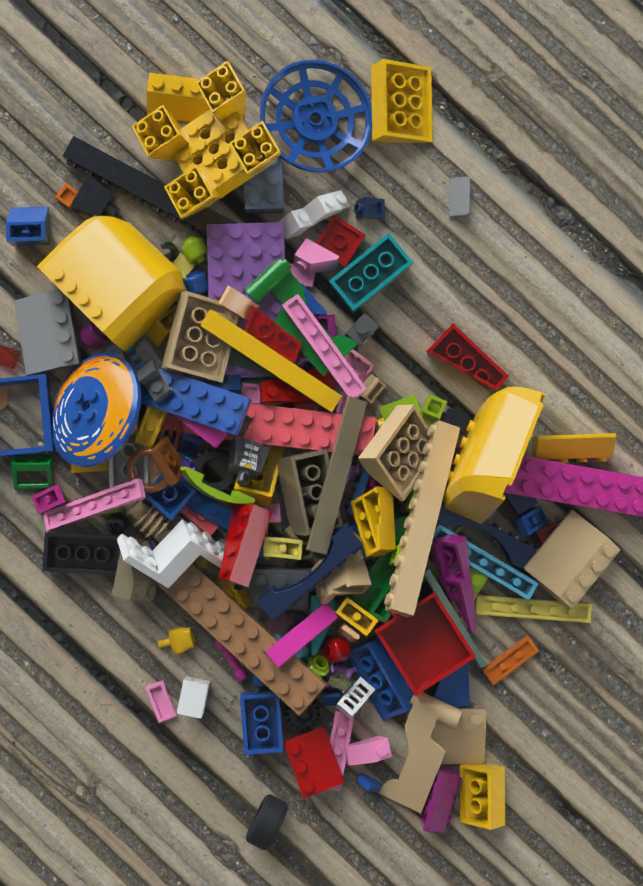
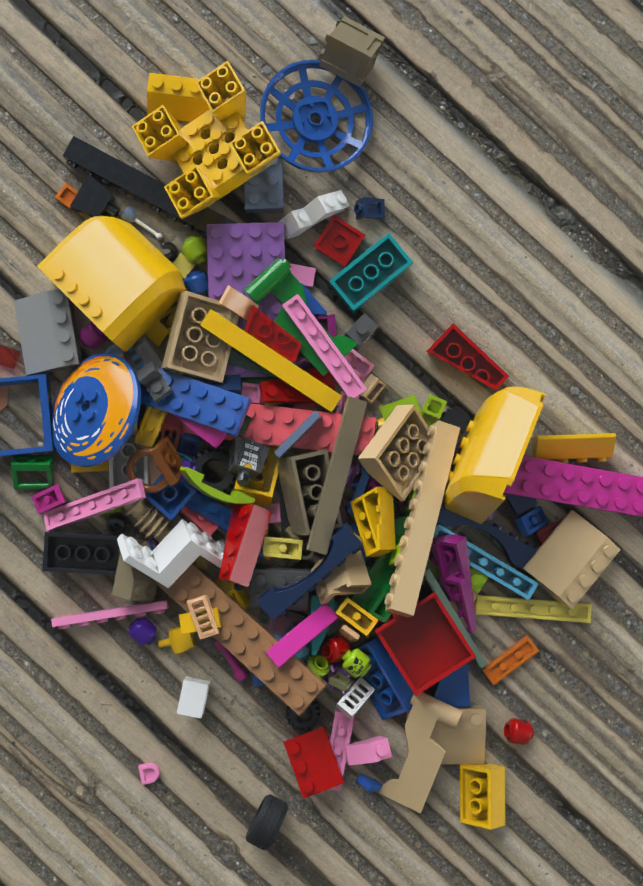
blue slope [6,207,50,246] -> none
bright pink tile [145,680,177,723] -> none
blue brick [240,690,284,755] -> none
bright pink slope [294,238,339,274] -> none
blue slope [321,690,341,706] -> none
yellow slope [371,59,433,143] -> none
magenta slope [420,766,462,832] -> none
light grey slope [449,177,470,217] -> none
none -> bright pink plate [51,599,170,629]
none -> hinge [120,206,163,240]
none -> dark purple head [128,617,157,646]
none -> bright pink tile [138,763,160,785]
none -> yellow tile [179,608,221,634]
none -> light nougat slope [187,595,220,640]
none -> sand blue tile [274,411,322,459]
none -> dark tan container [318,16,385,87]
none -> lime head [342,648,372,678]
none -> red head [504,718,534,745]

